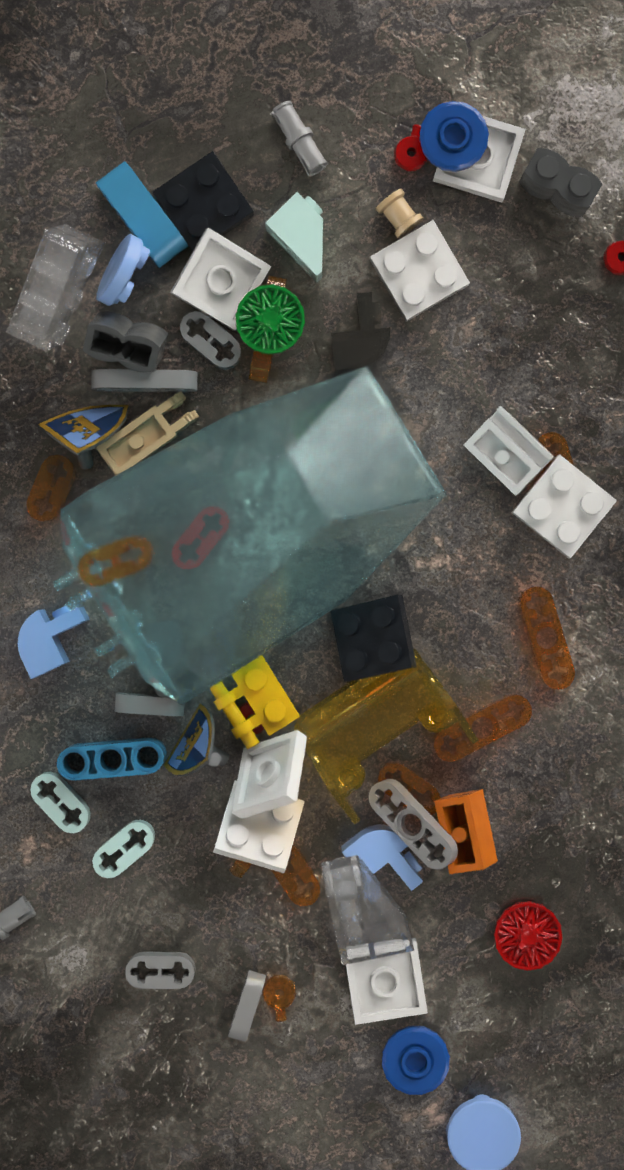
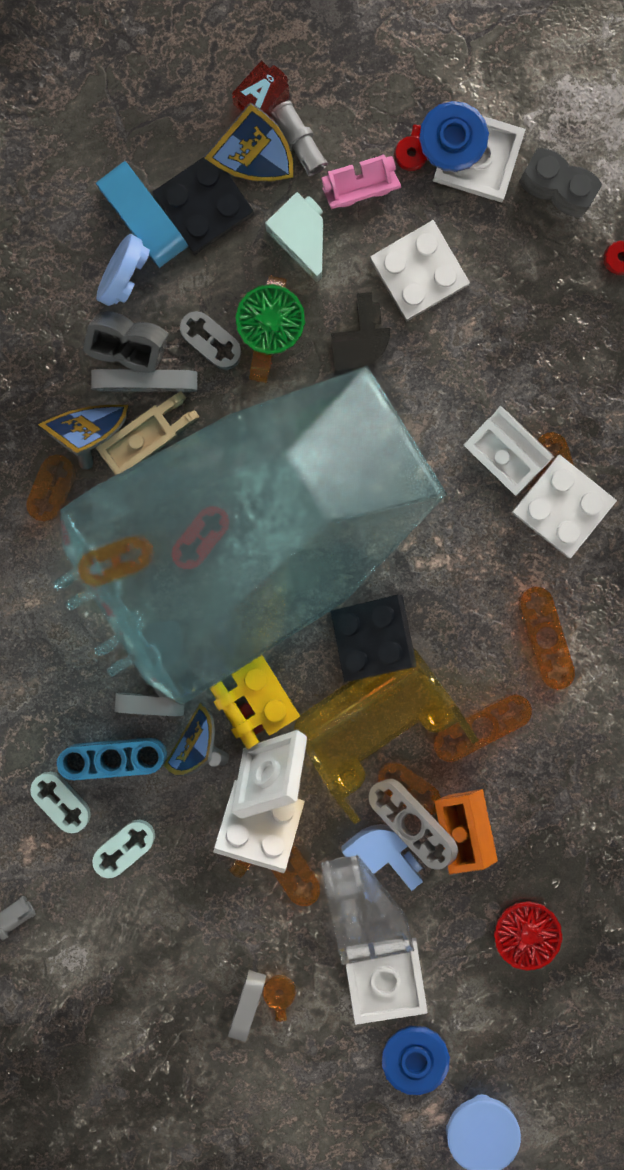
clear wedge [6,224,106,351] -> none
light blue brick [18,604,90,679] -> none
light grey beam [125,952,196,989] -> none
white plate [170,228,271,331] -> none
tan bush [376,188,424,239] -> none
none -> shield [204,102,293,181]
none -> clear red brick [232,60,289,117]
none -> bright pink hinge [321,154,401,210]

